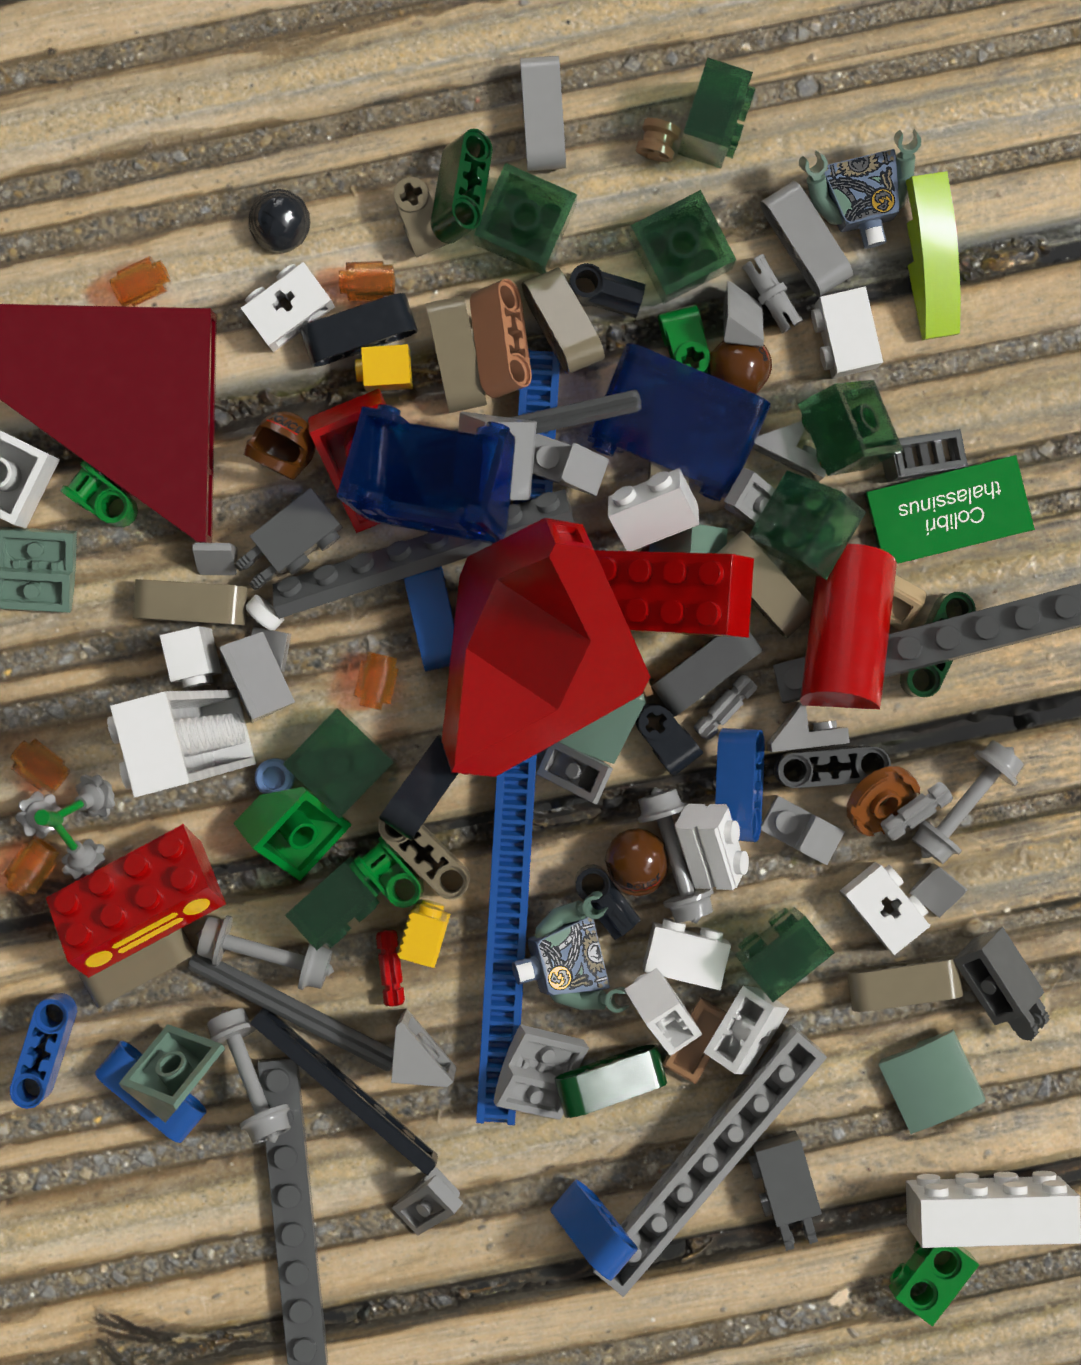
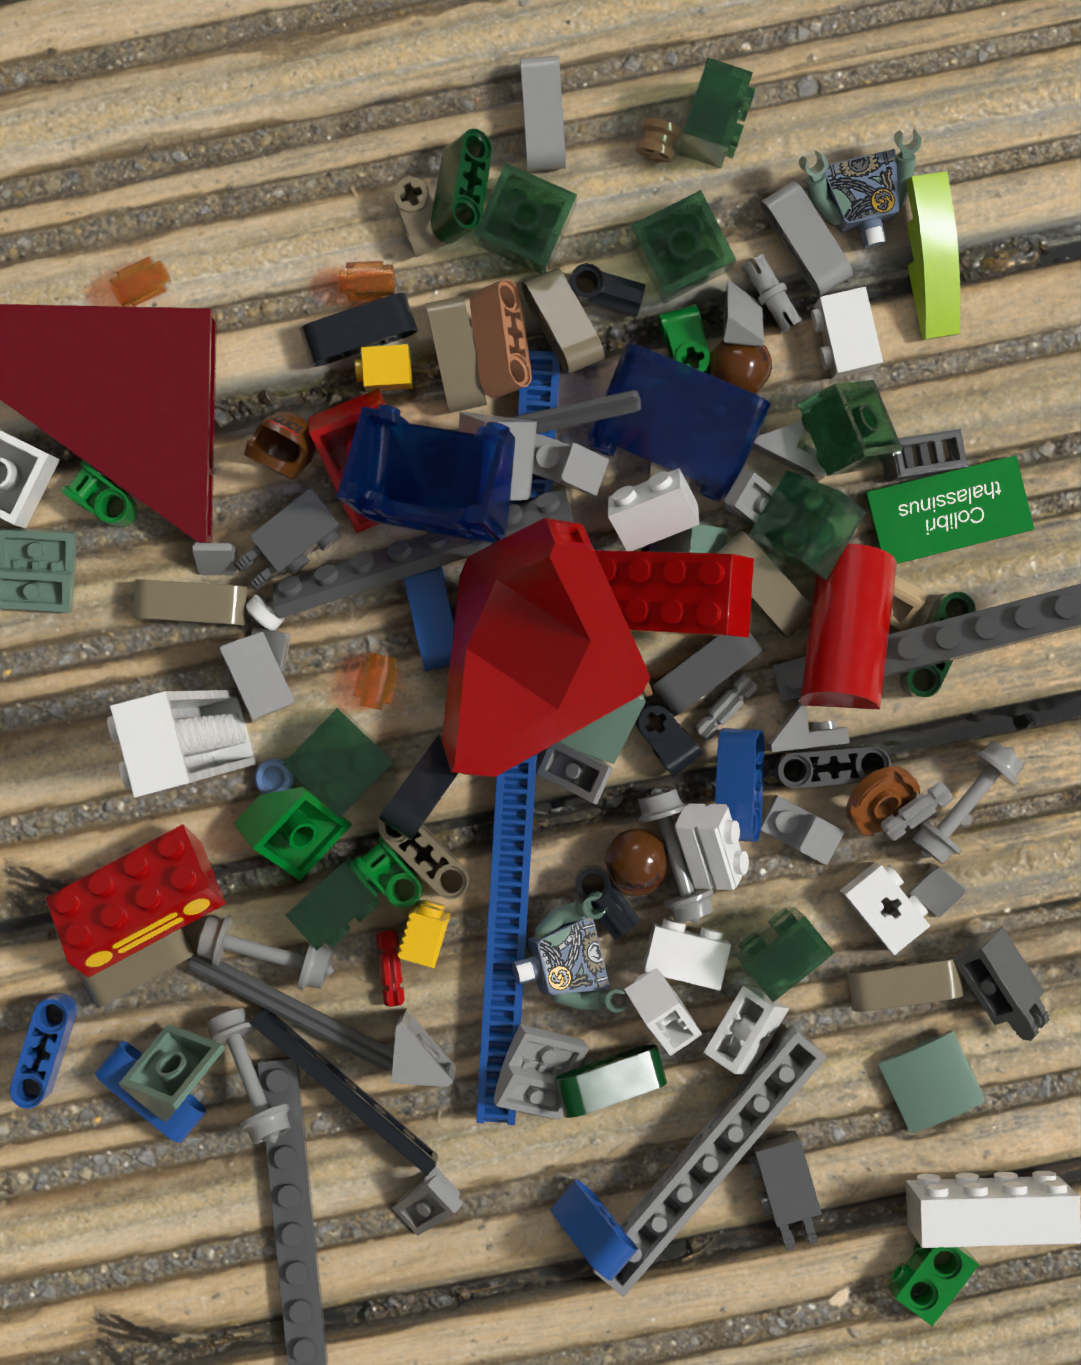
clear orange brick [3,837,59,897] -> none
clear orange brick [10,739,71,794] -> none
light grey plant [15,774,115,880] -> none
white brick [160,626,222,688] -> none
white brick [241,262,335,352] -> none
black piece [249,189,311,253] -> none
medium nougat tile [662,996,727,1084] -> none

